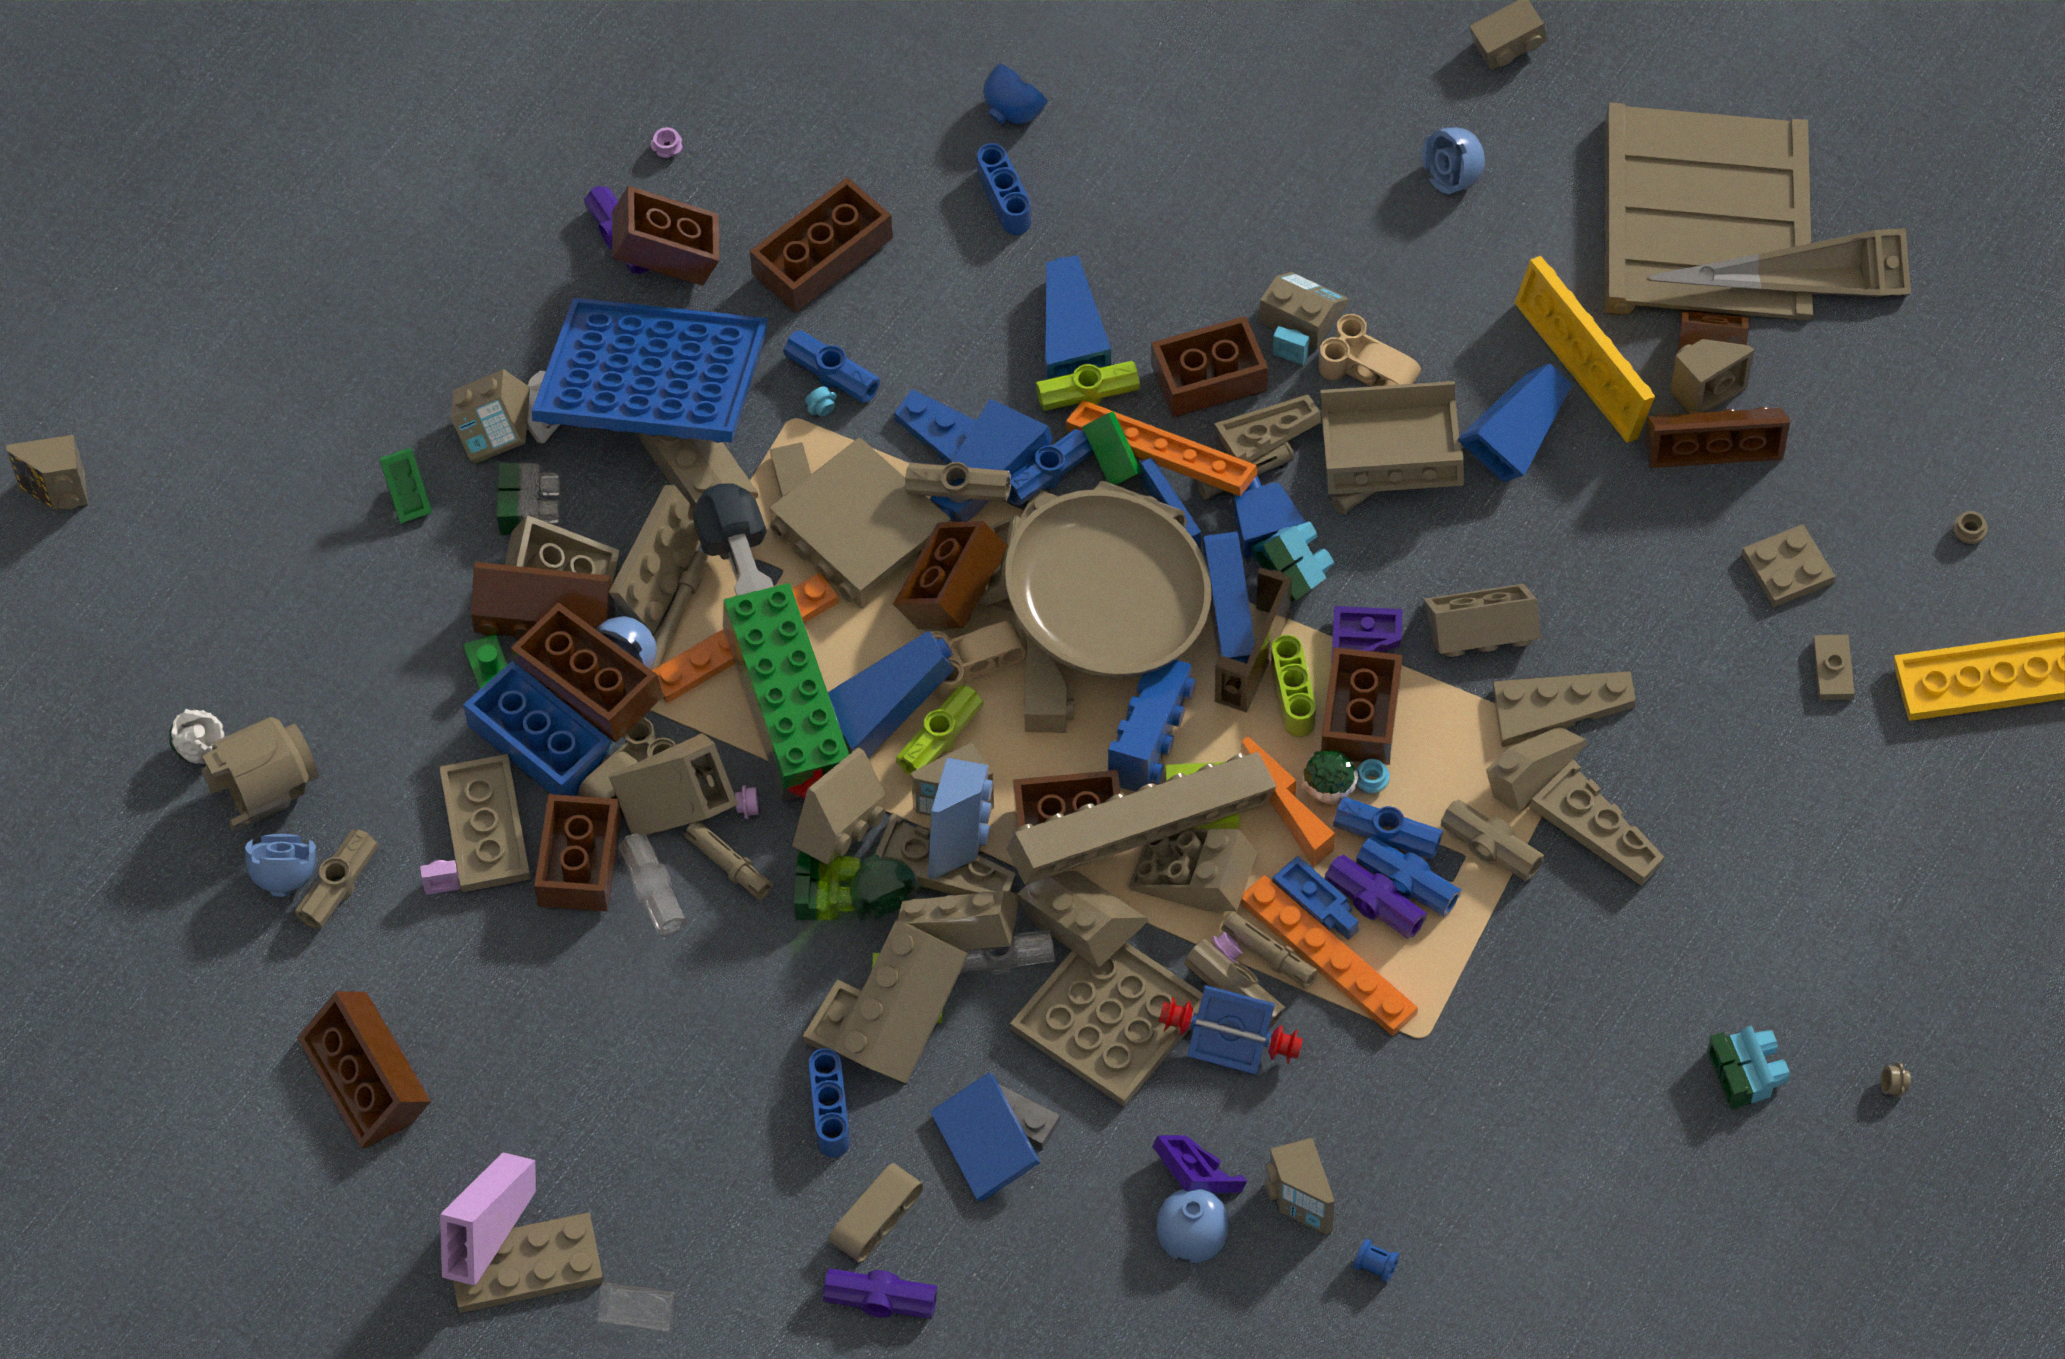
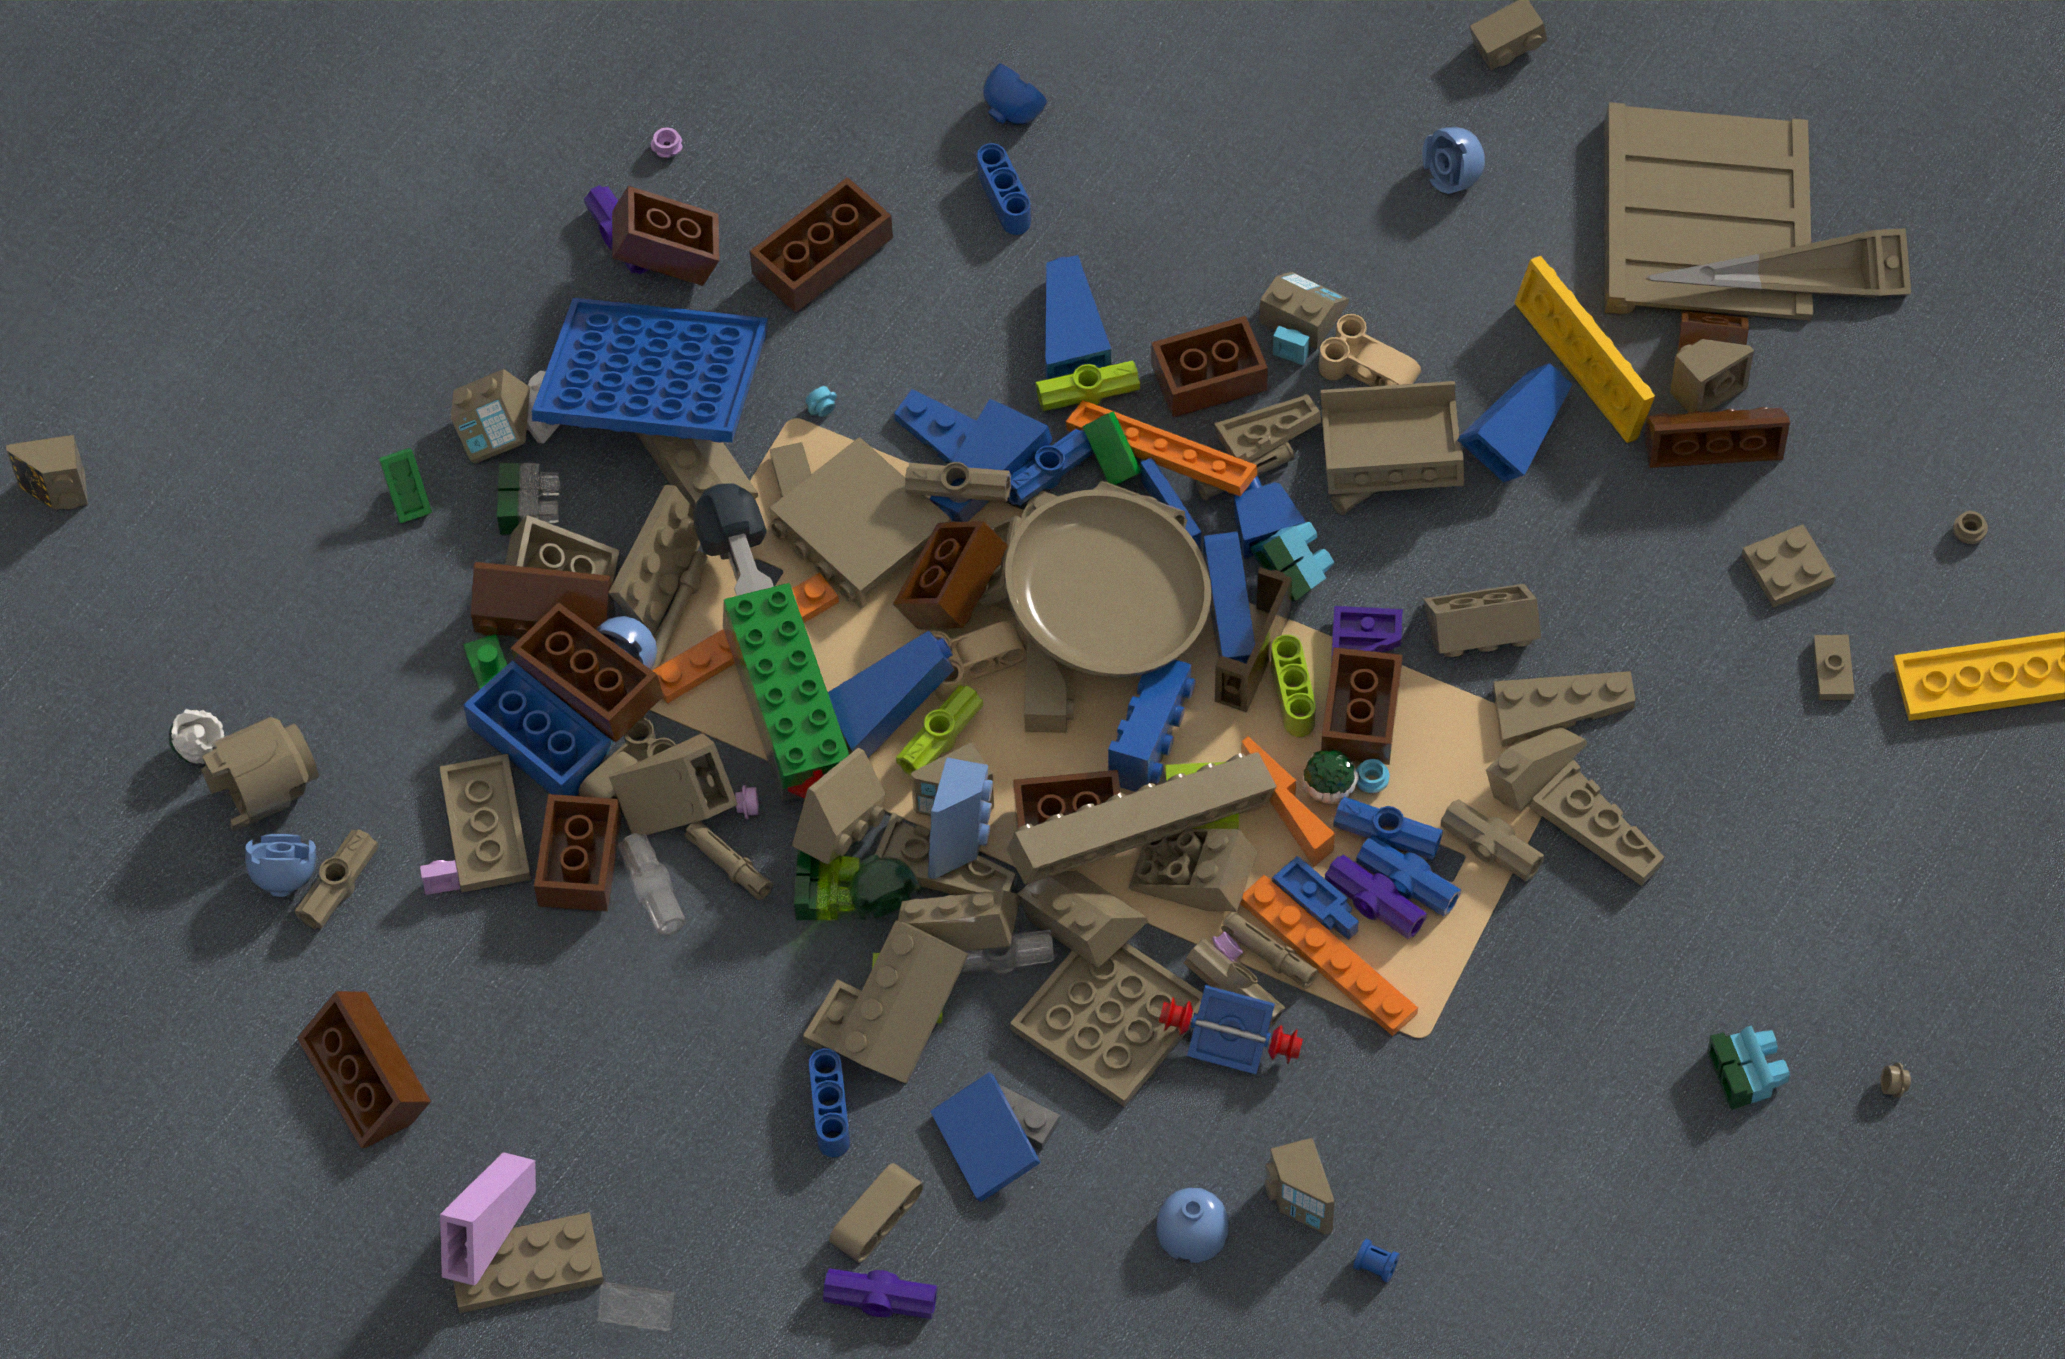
blue piece [783,330,880,403] -> none
dark purple wing [1152,1135,1247,1193] -> none

